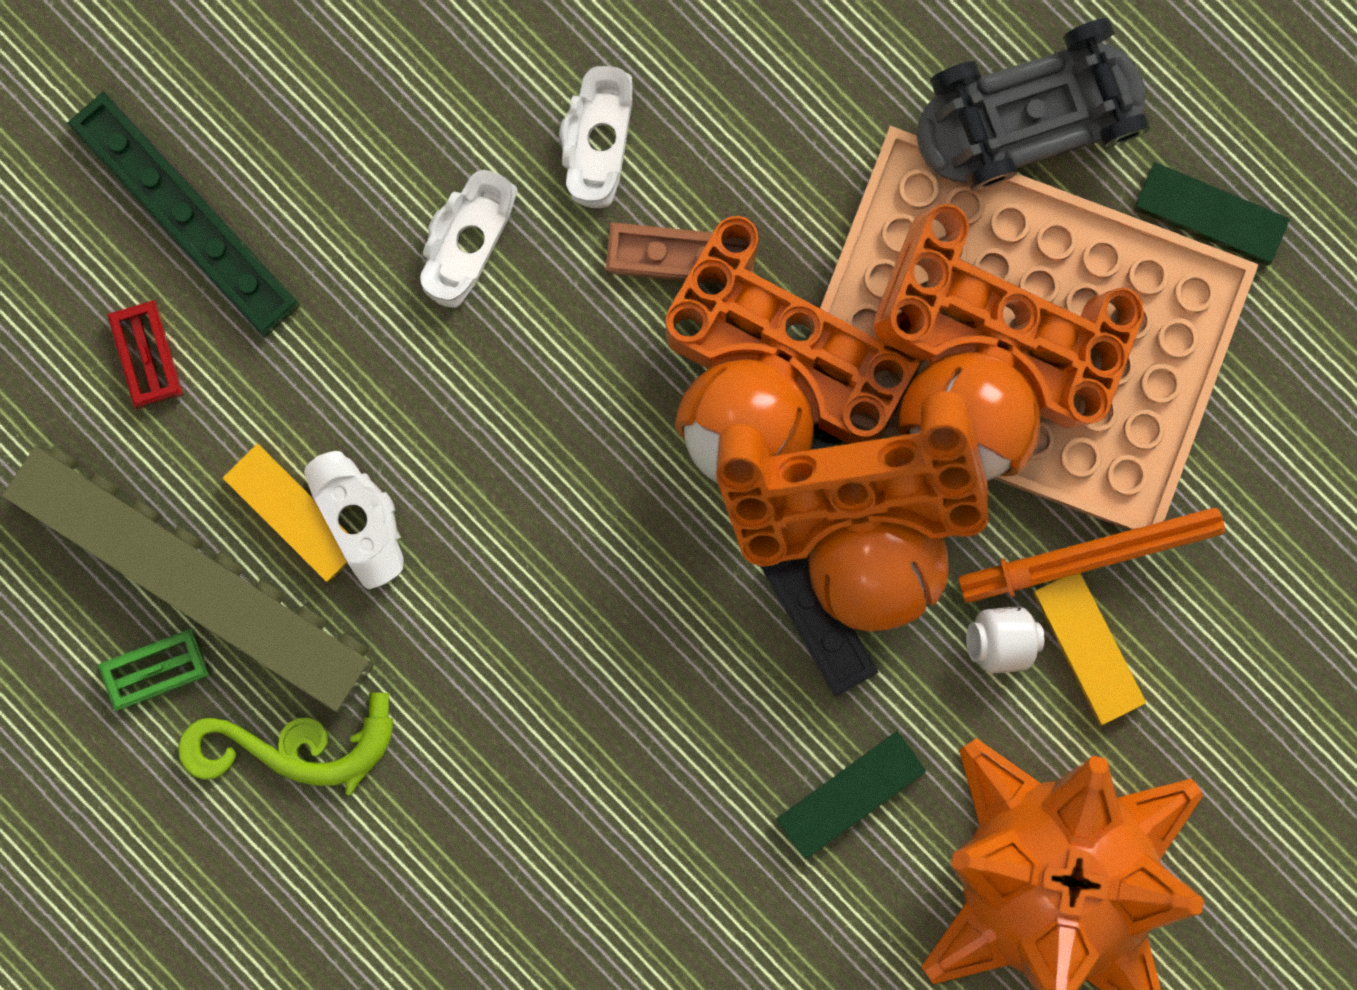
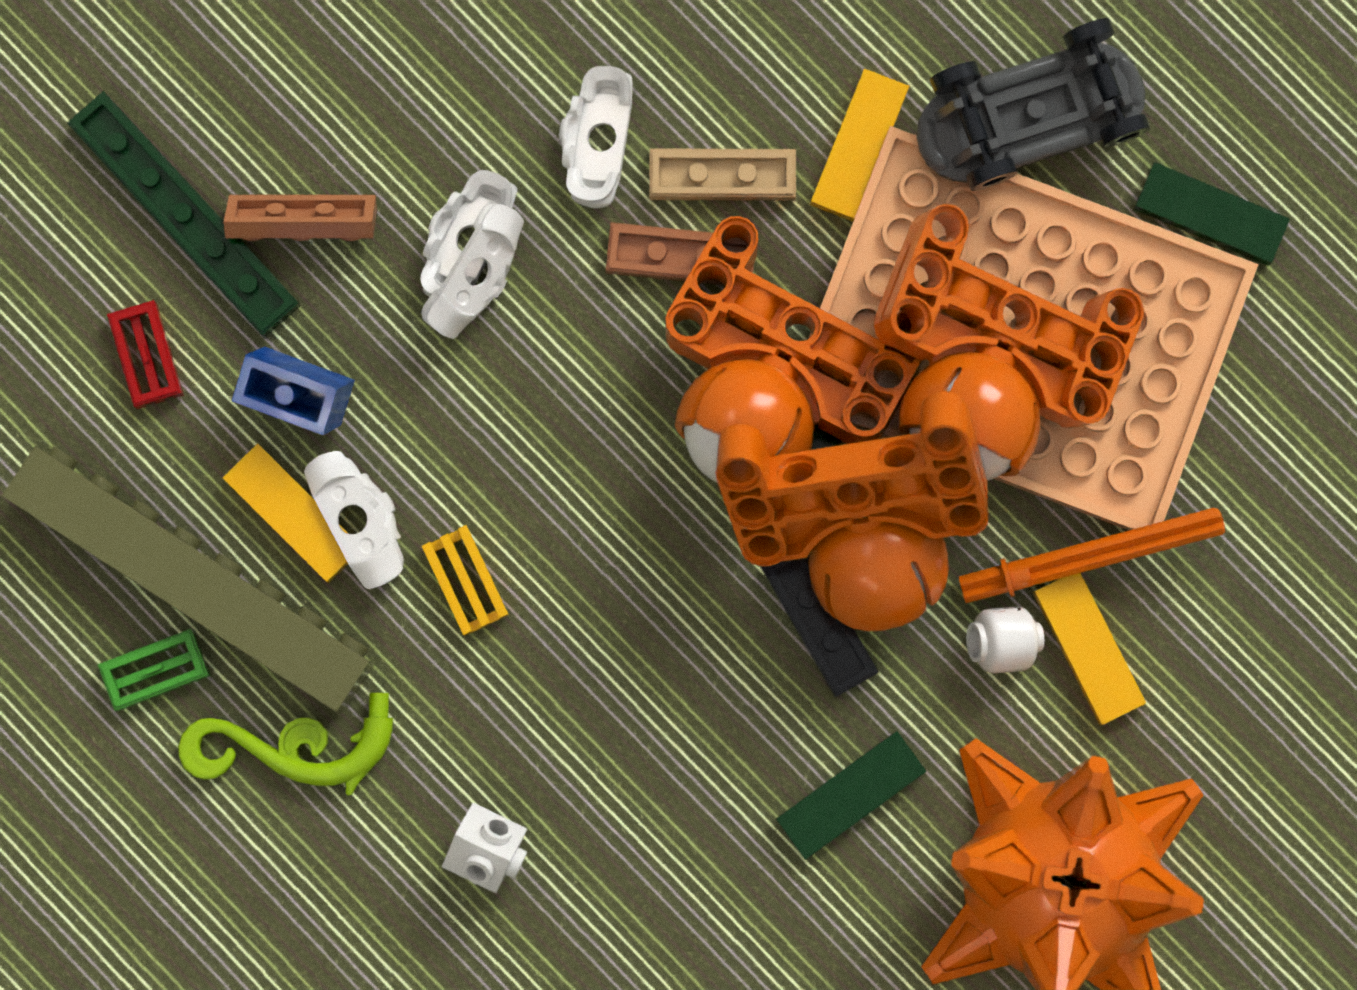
none -> nougat plate [224,195,377,241]
none -> blue brick [232,347,355,435]
none -> white piece [421,203,524,339]
none -> yellow tile [422,525,509,636]
none -> white brick [442,803,527,893]
none -> tan tile [649,149,796,201]
none -> yellow tile [810,68,909,222]

